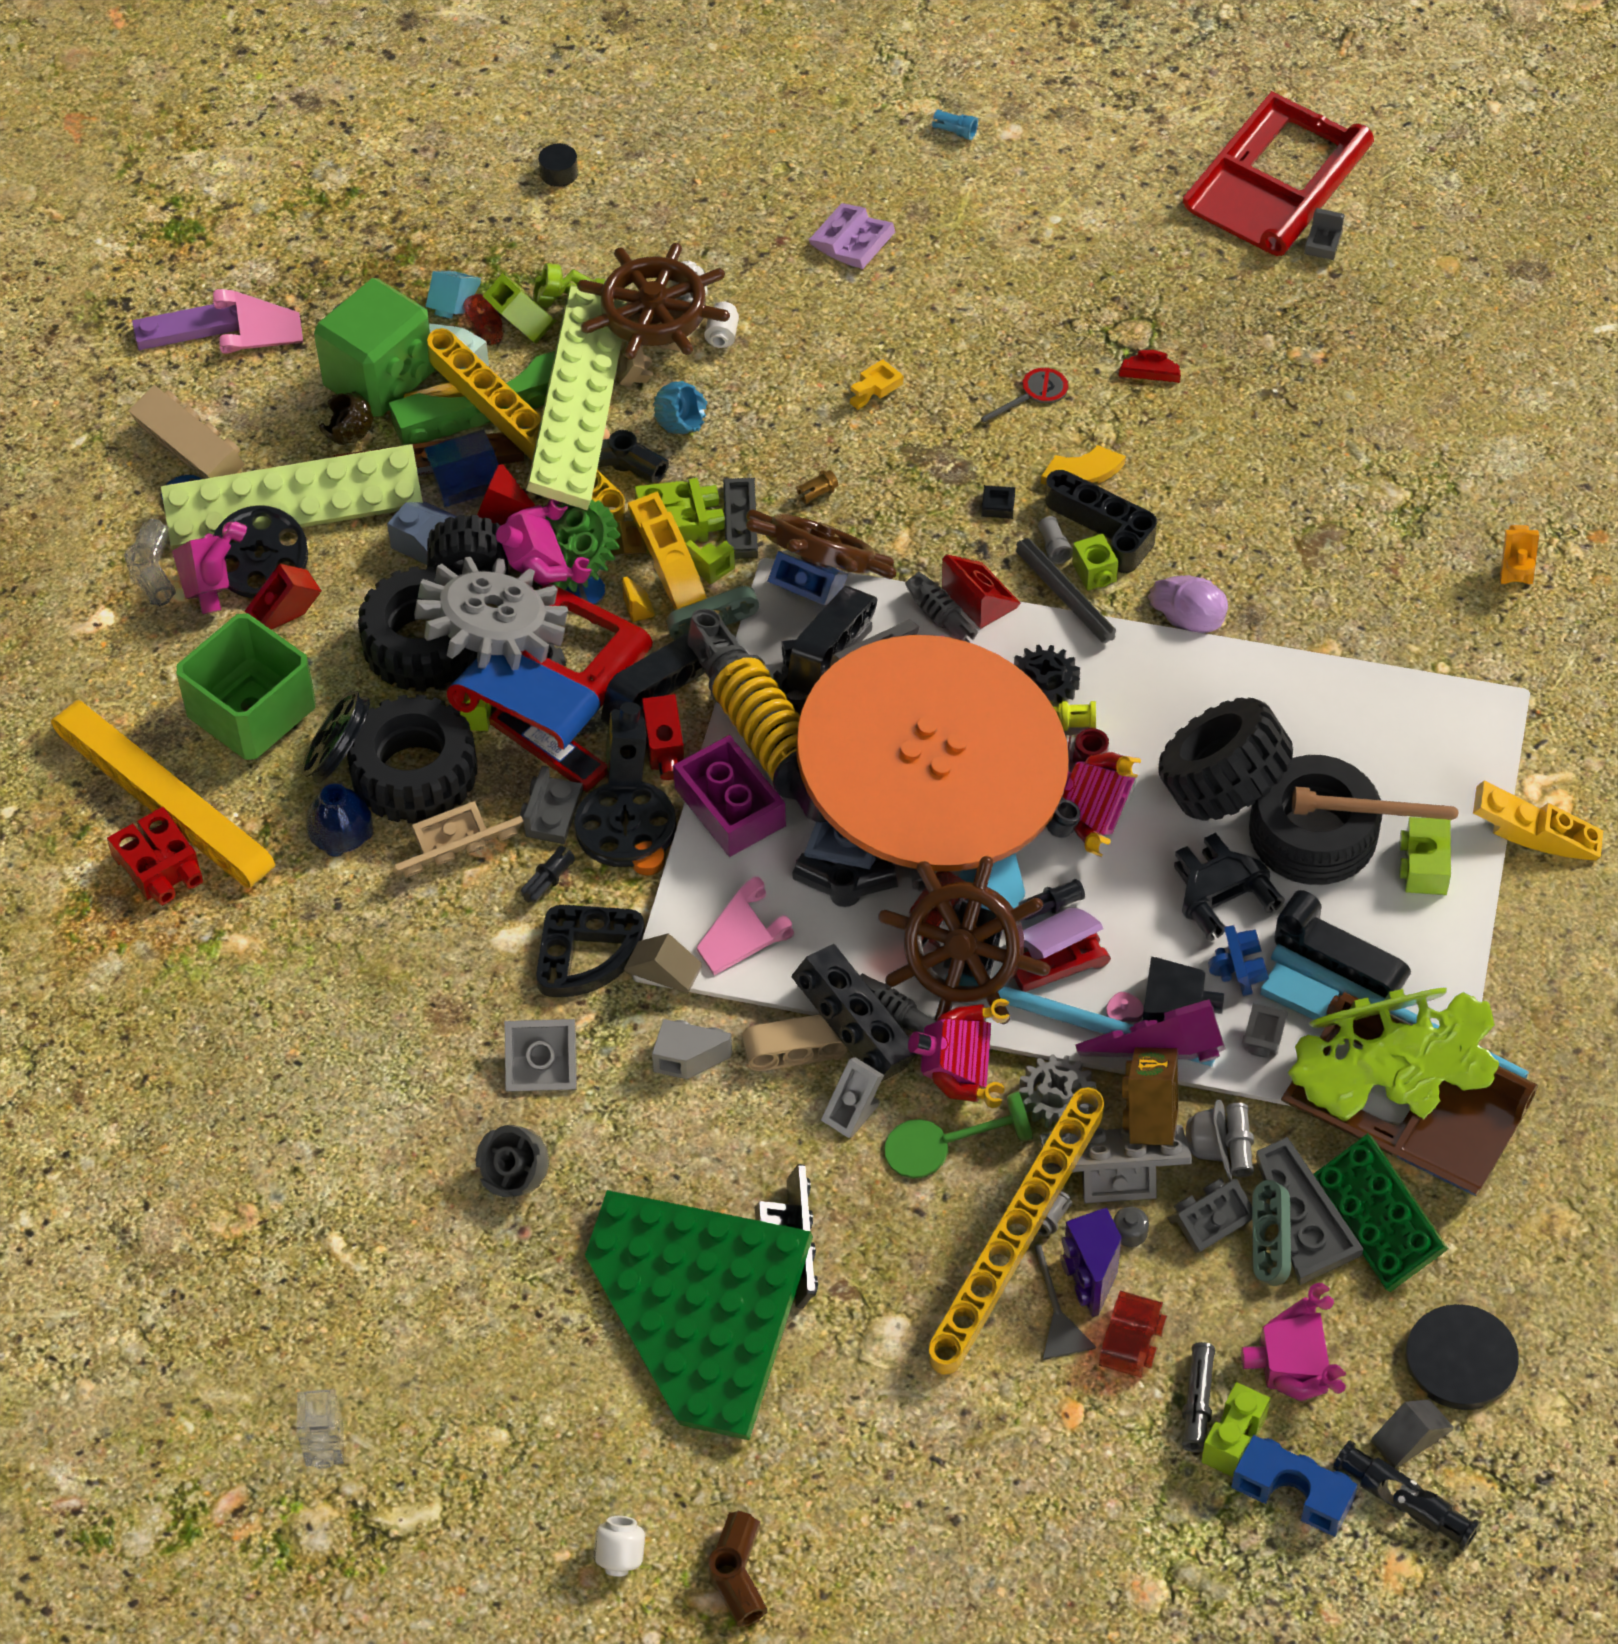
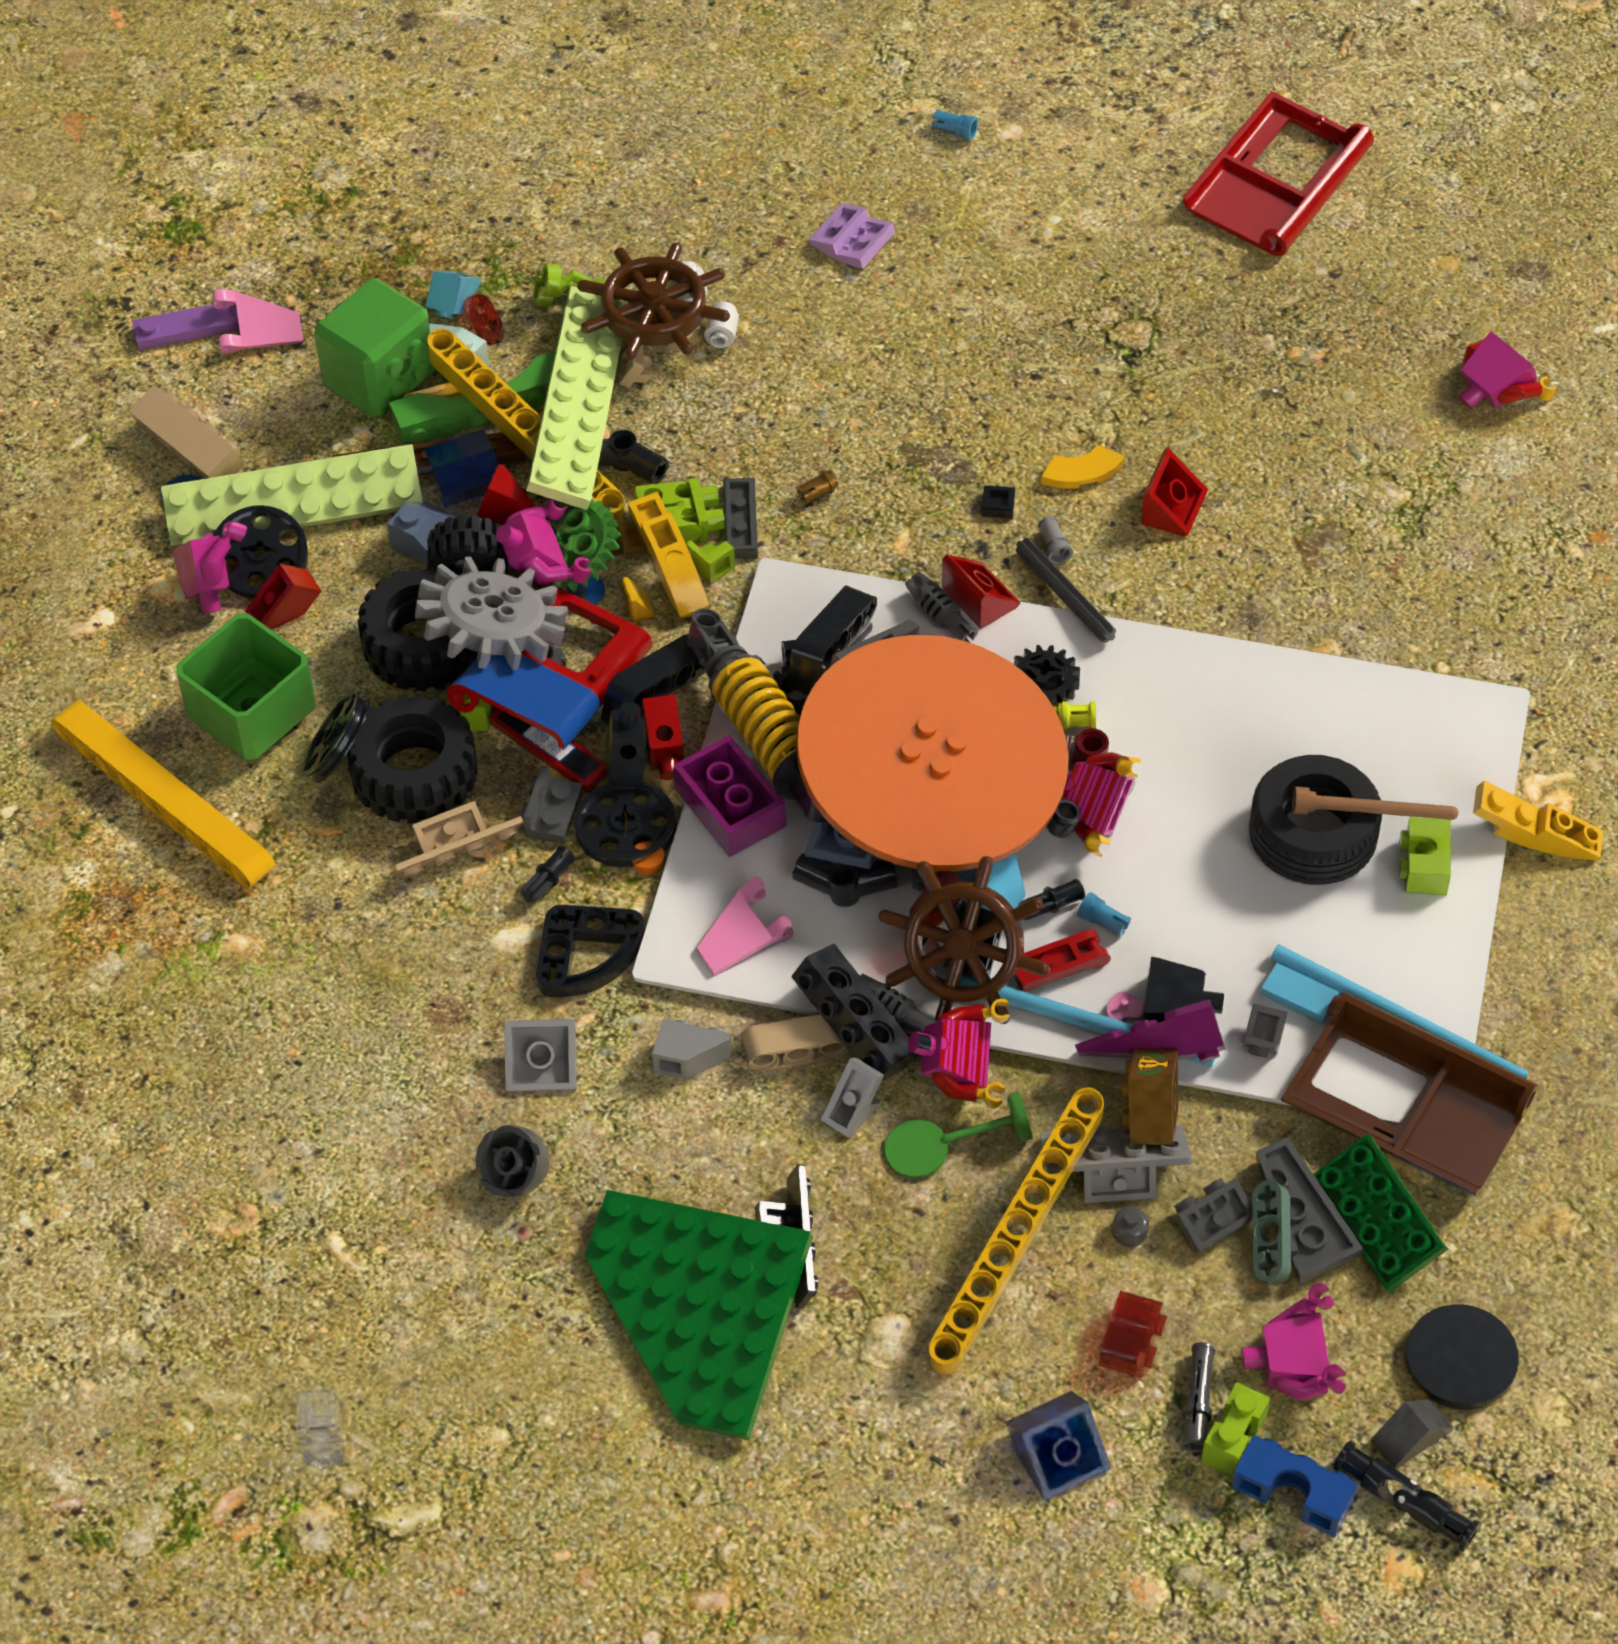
red hips [107,807,203,906] -> none
clear piece [124,519,176,607] -> none
clear blue piece [306,783,374,857] -> none
dark brown hair [319,391,374,445] -> none
lime slope [483,273,556,344] -> none
black piece [538,143,578,187] -> none
white head [593,1516,645,1577] -> none
dark tan slope [624,933,702,993] -> none
dark azure hair [653,381,707,434] -> none
sand green beam [666,586,759,640] -> none
reddish brown piece [709,1510,767,1627] -> none
reddish brown brick [746,509,896,605] -> none
yellow plate [850,359,904,410] -> none
dark grey piece [981,368,1069,422] -> none
light grey gear [1019,1054,1096,1128] -> none
lavender slope [1023,908,1104,959] -> none
dark grey piece [1035,1244,1096,1360] -> none
light grey pin [1037,1191,1072,1236] -> none
black beam [1045,470,1157,573] -> none
dark purple slope [1060,1207,1122,1317] -> none
lime brick [1072,534,1118,591] -> none
red tile [1119,350,1181,383] -> none
lavender hair [1148,575,1228,633] -> none
black tyre [1158,697,1293,821] -> none
black connector [1174,832,1285,941] -> none
light grey piece [1186,1100,1232,1180] -> none
blue hips [1208,925,1269,996] -> none
light grey pin [1225,1103,1254,1177] -> none
black beam [1274,890,1411,998] -> none
lime plant [1287,988,1499,1121] -> none
dark grey bracket [1304,208,1345,260] -> none
light orange hips [1500,525,1539,584] -> none
none -> clear blue slope [1005,1391,1112,1501]
none -> dark azure pin [1077,892,1131,937]
none -> red slope [1141,448,1208,537]
none -> dark pink torso [1459,331,1557,409]

